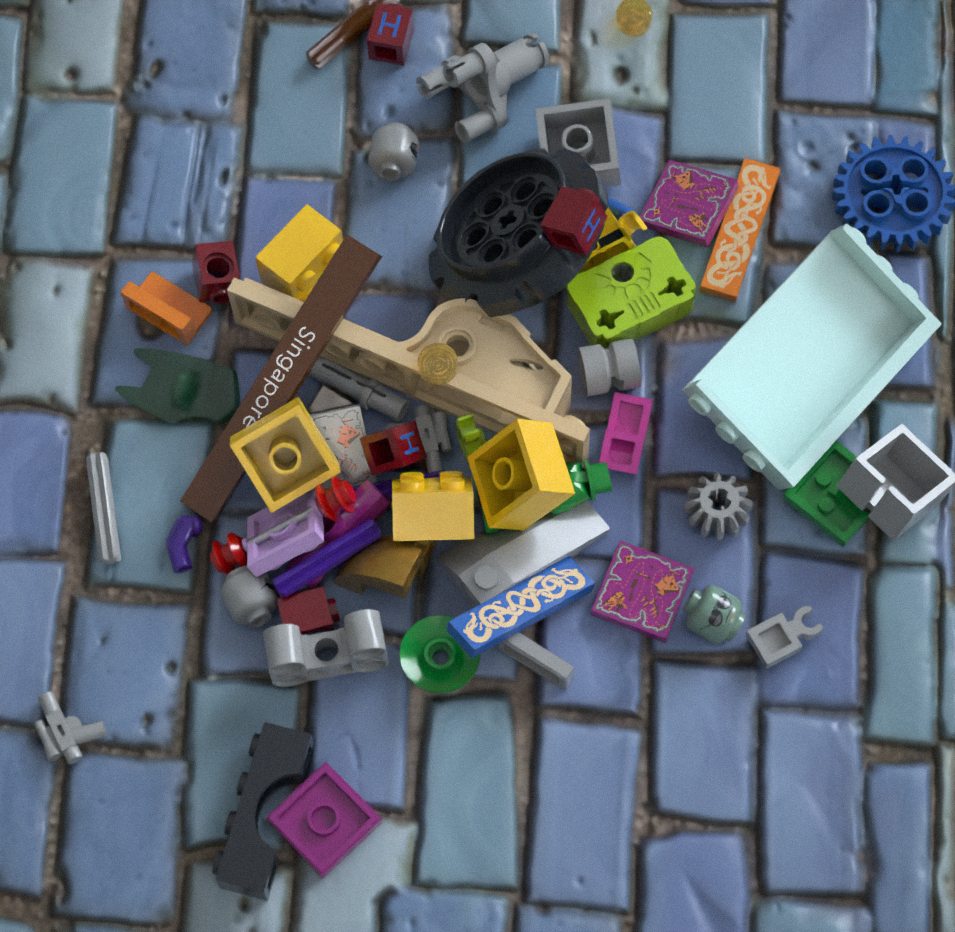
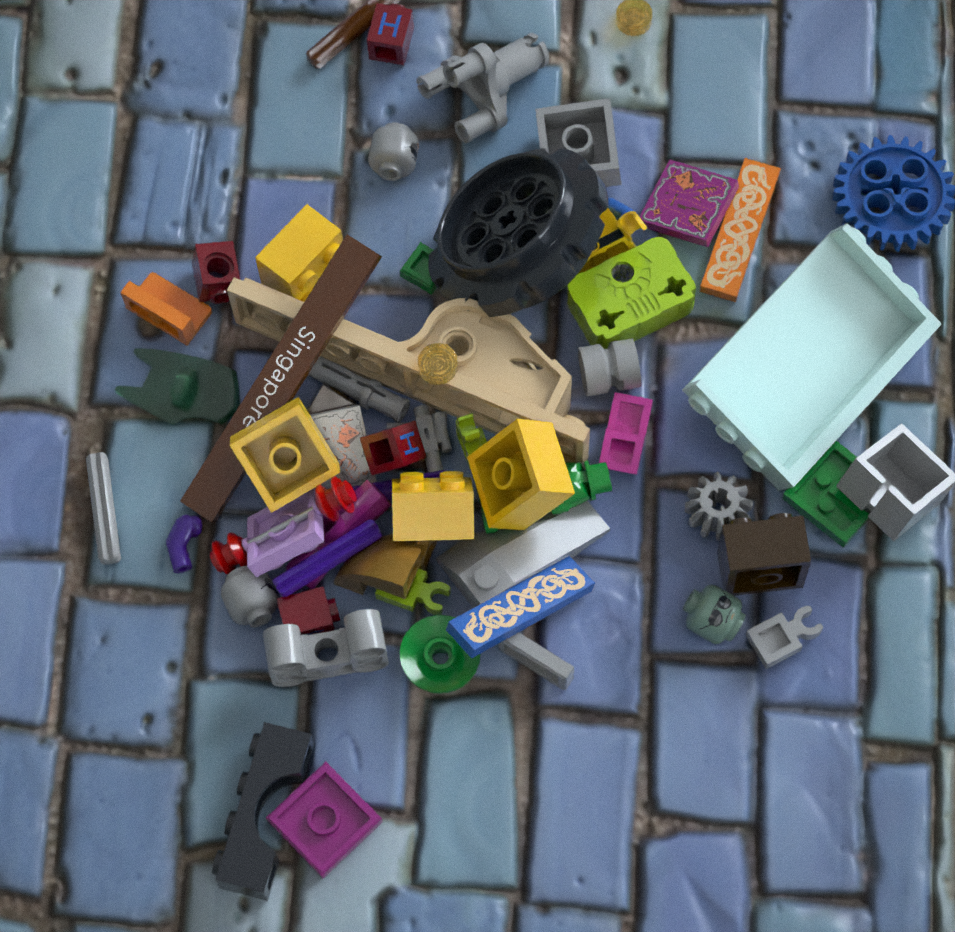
light grey piece [34,692,107,765] -> none
dark red brick [541,186,608,256] -> none
magenta tile [591,541,695,643] -> none
none -> lime plate [375,569,451,615]
none -> green tile [400,242,437,295]
none -> dark brown brick [717,513,811,596]

